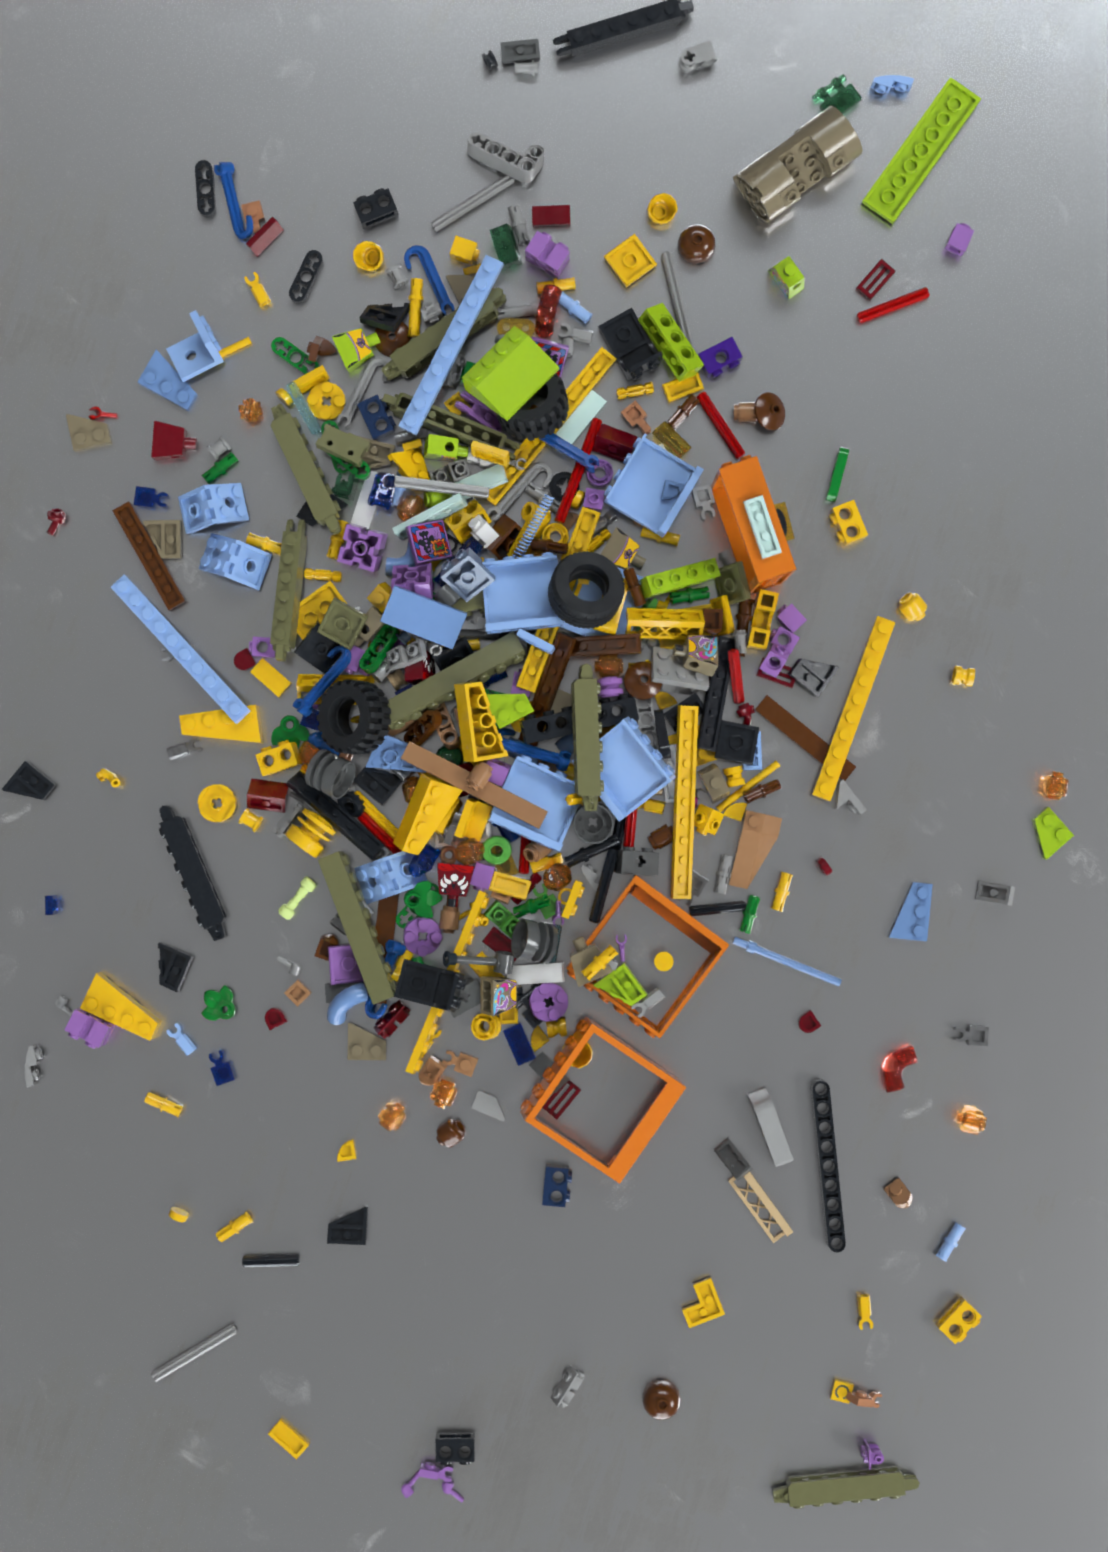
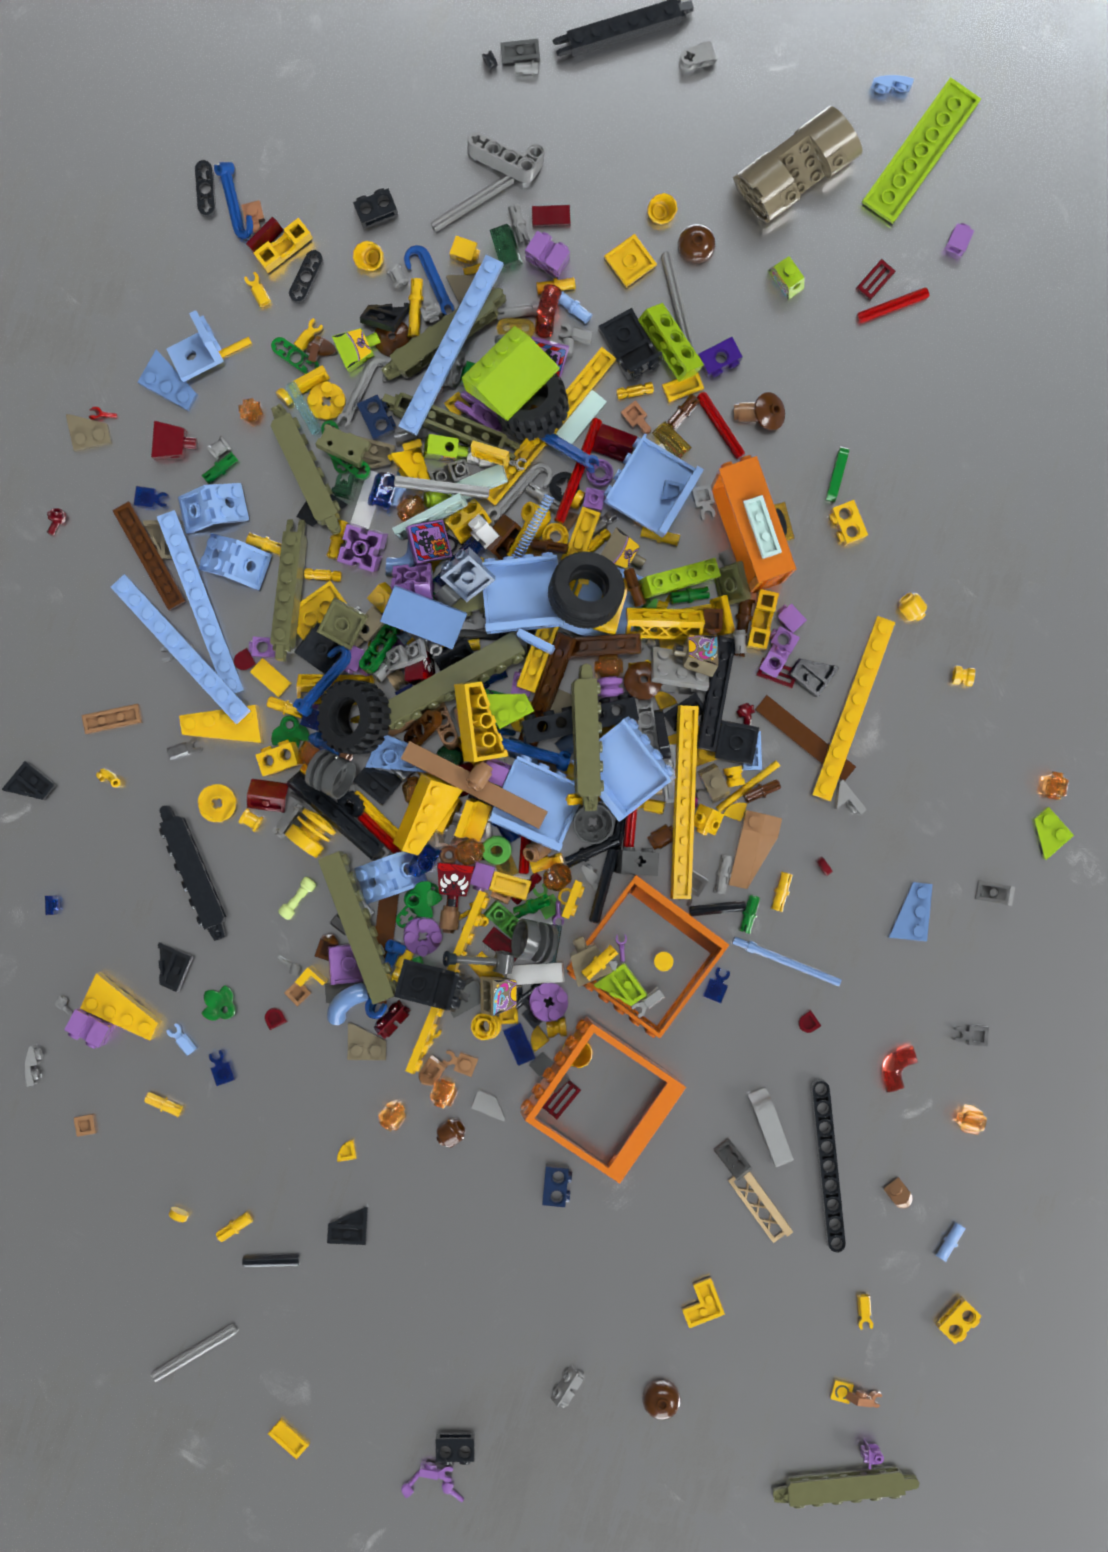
red axle [728,649,745,704] -> none
clear green plate [812,74,862,114] -> none
none -> medium nougat tile [74,1114,97,1137]
none -> medium nougat tile [81,704,143,734]
none -> light blue plate [157,510,244,693]
none -> yellow arch [253,217,313,273]
none -> yellow axle [267,696,303,719]
none -> yellow bar [293,318,324,352]
none -> yellow panel [295,965,329,987]
none -> clear blue plate [703,967,730,1003]

